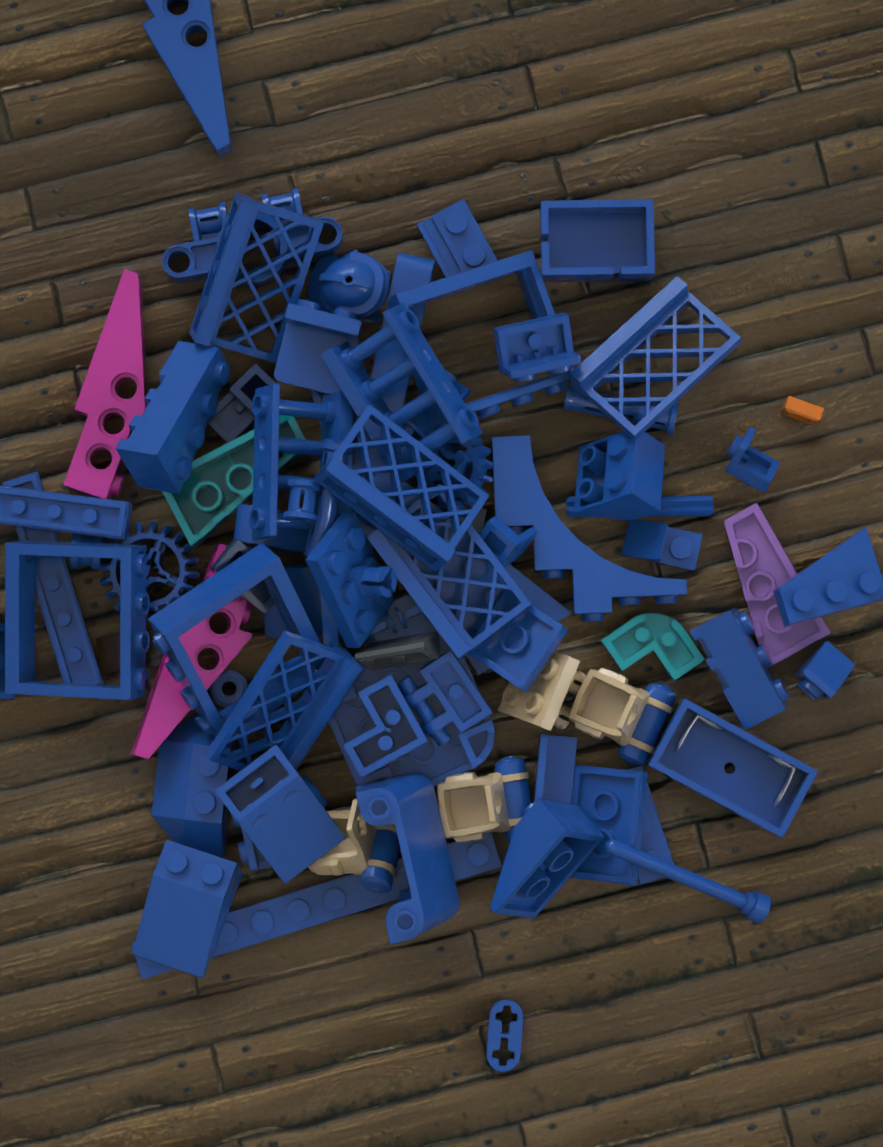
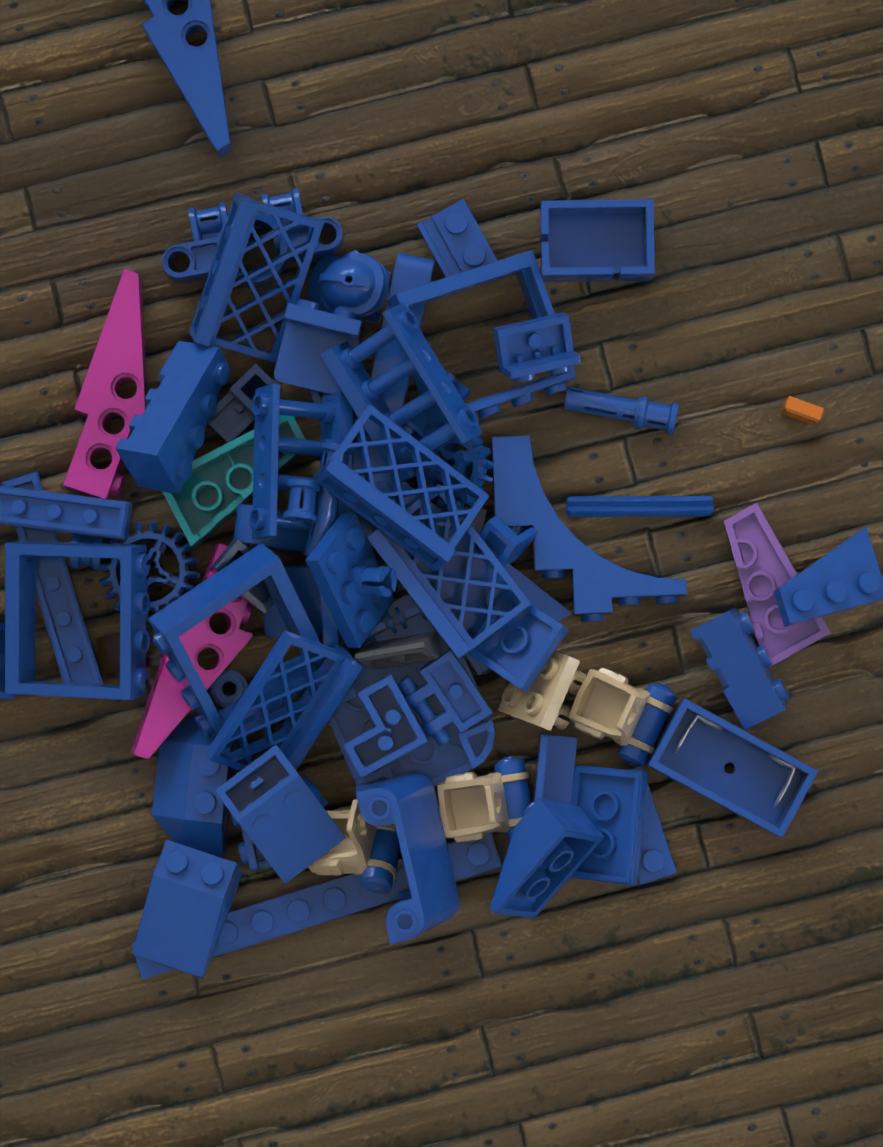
blue beam [486,998,523,1072] -> none
blue fence [570,276,741,440] -> none
blue slope [574,431,665,521] -> none
teal plate [601,613,705,681] -> none
blue piece [605,839,771,924] -> none
blue slope [621,520,703,572] -> none
blue bracket [725,427,780,493] -> none
blue slope [793,640,855,700] -> none

